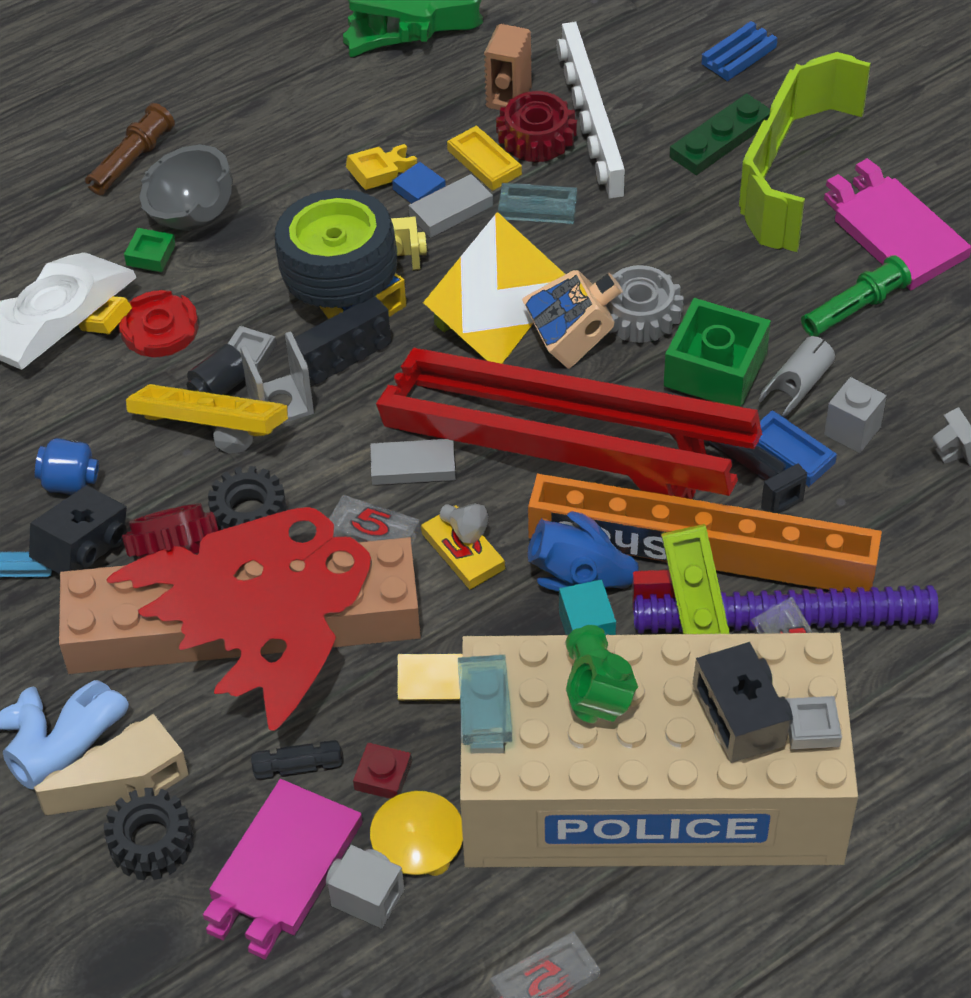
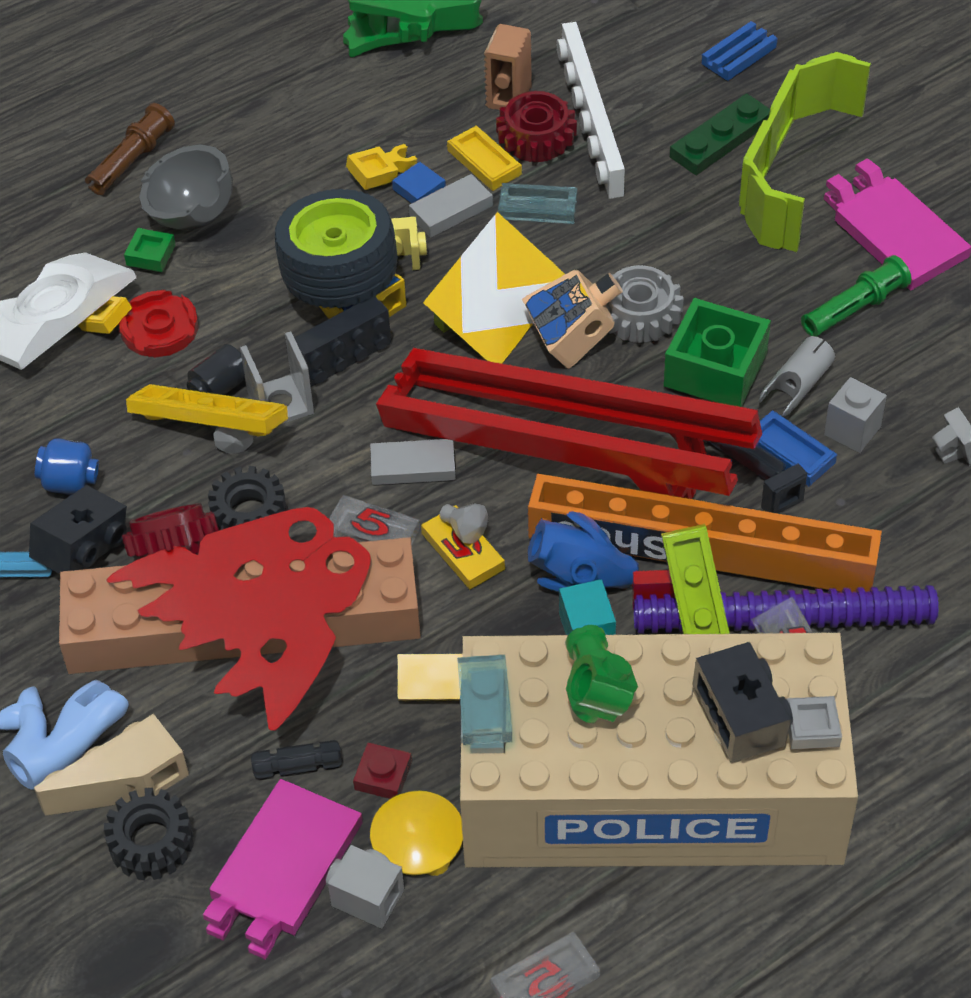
light grey tile [228,326,276,372] -> none

